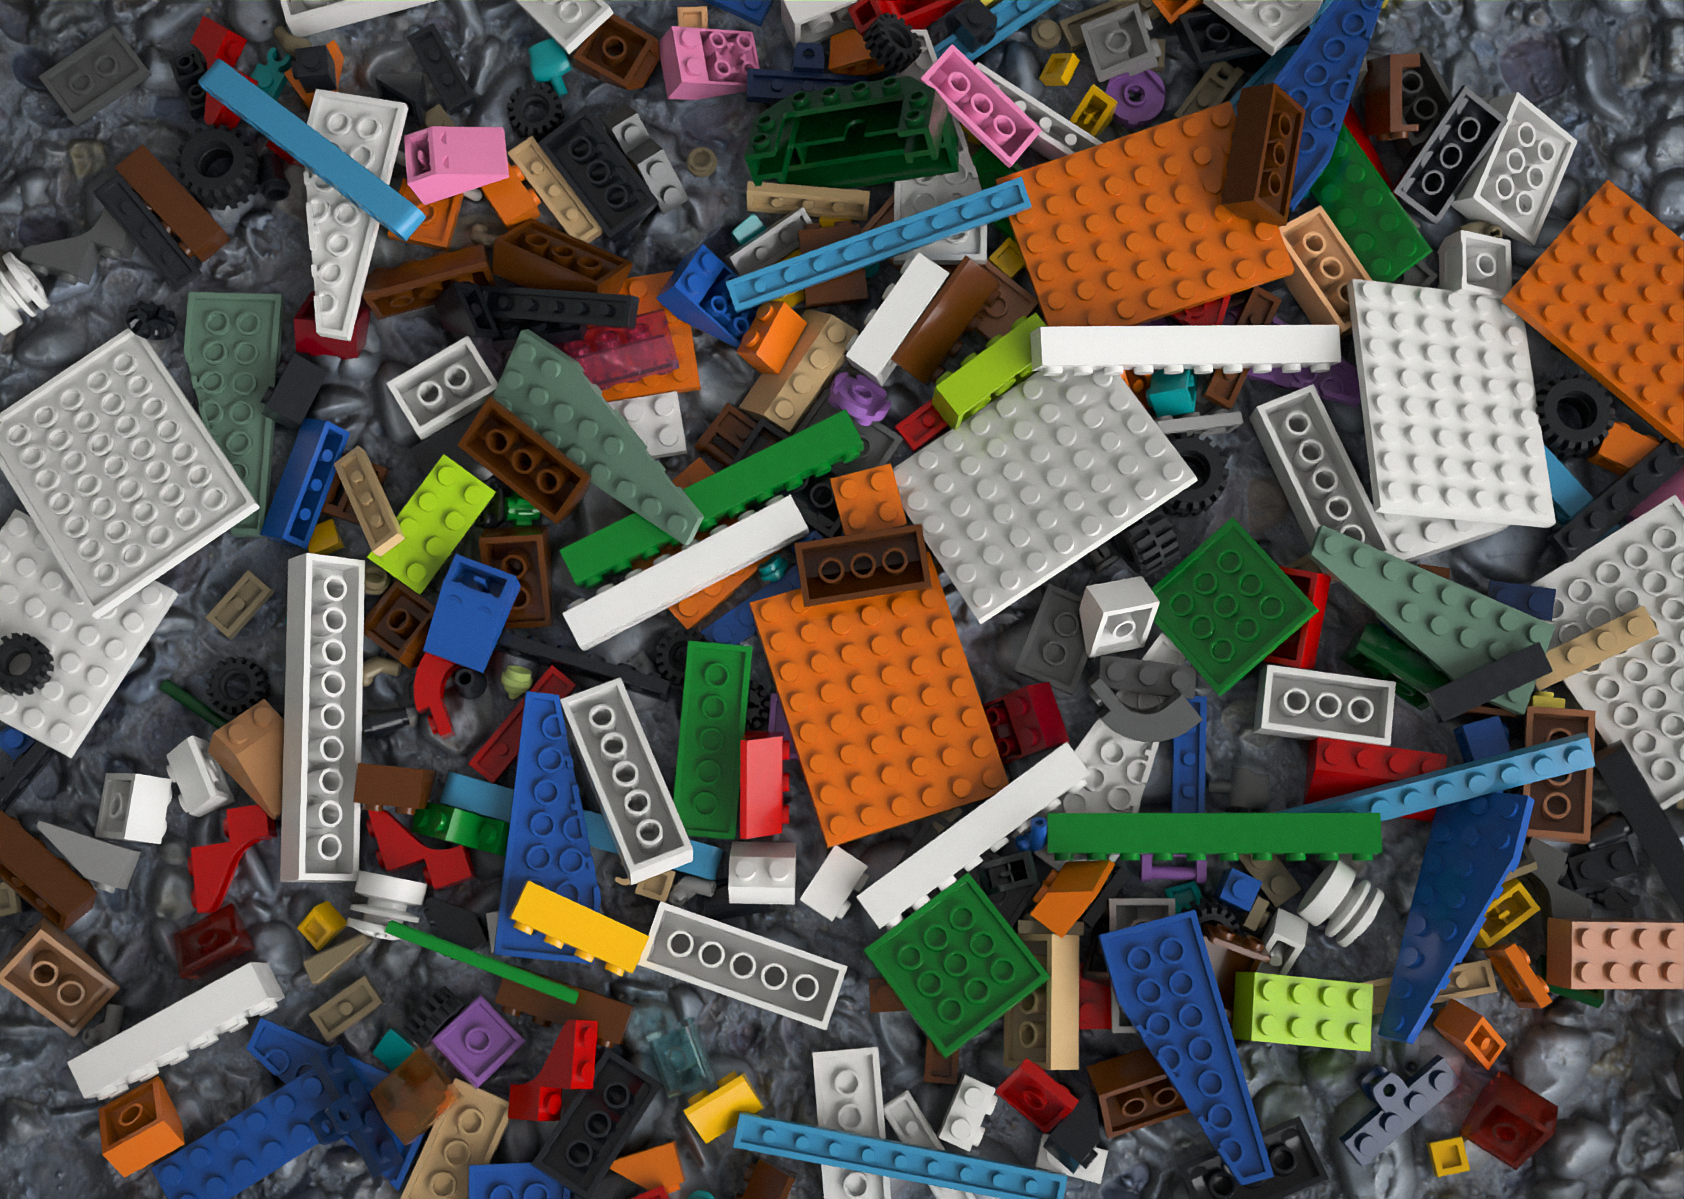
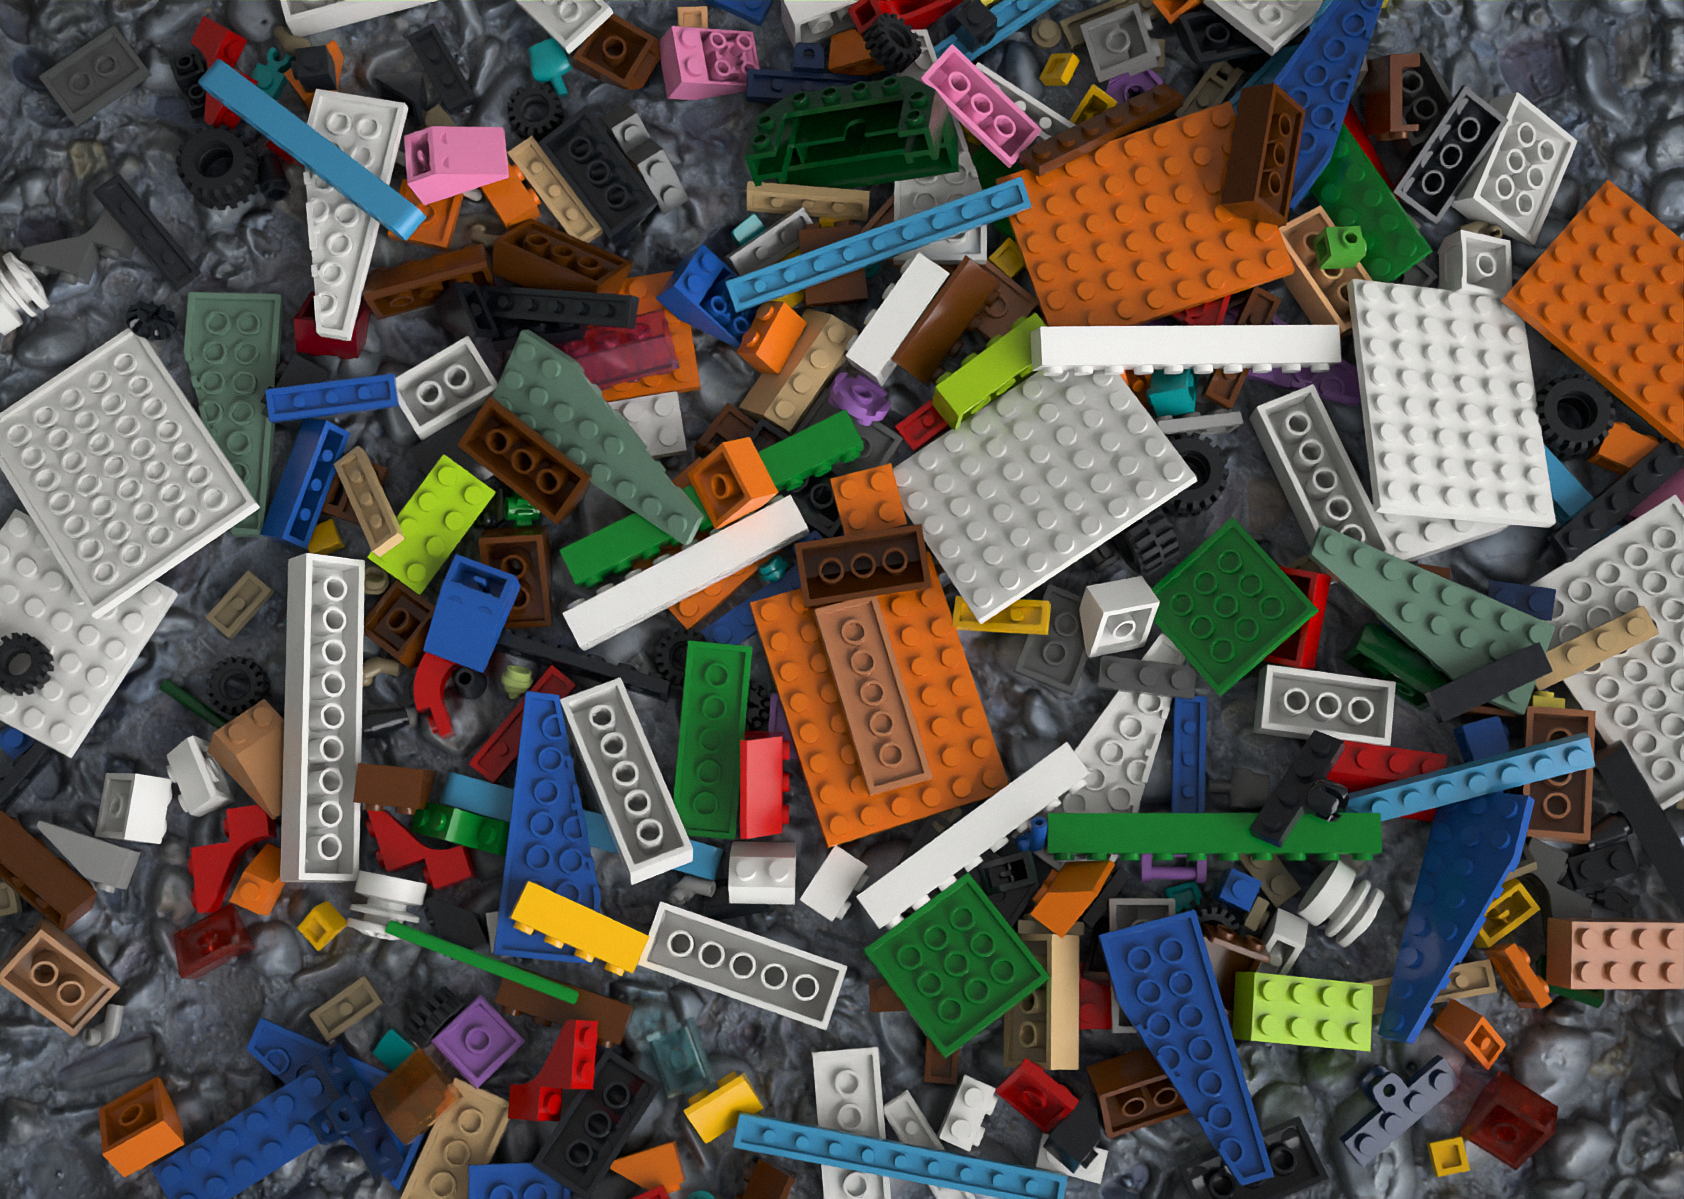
white brick [67,962,285,1100] -> none
reddish brown brick [115,144,231,263] -> none
dark tan slope [303,933,373,985] -> none
tan plate [615,861,677,903] -> none
dark tan plate [687,147,717,177] -> none
dark red slope [982,682,1070,765] -> none
dark grey arch [1088,673,1203,742] -> none
none -> orange slope [229,843,285,916]
none -> blue plate [265,373,399,423]
none -> orange slope [687,437,779,529]
none -> nougat plate [813,596,932,797]
none -> yellow plate [952,596,1051,635]
none -> reddish brown plate [1020,83,1184,177]
none -> black plate [1249,730,1349,848]
none -> bright green brick [1313,226,1367,269]

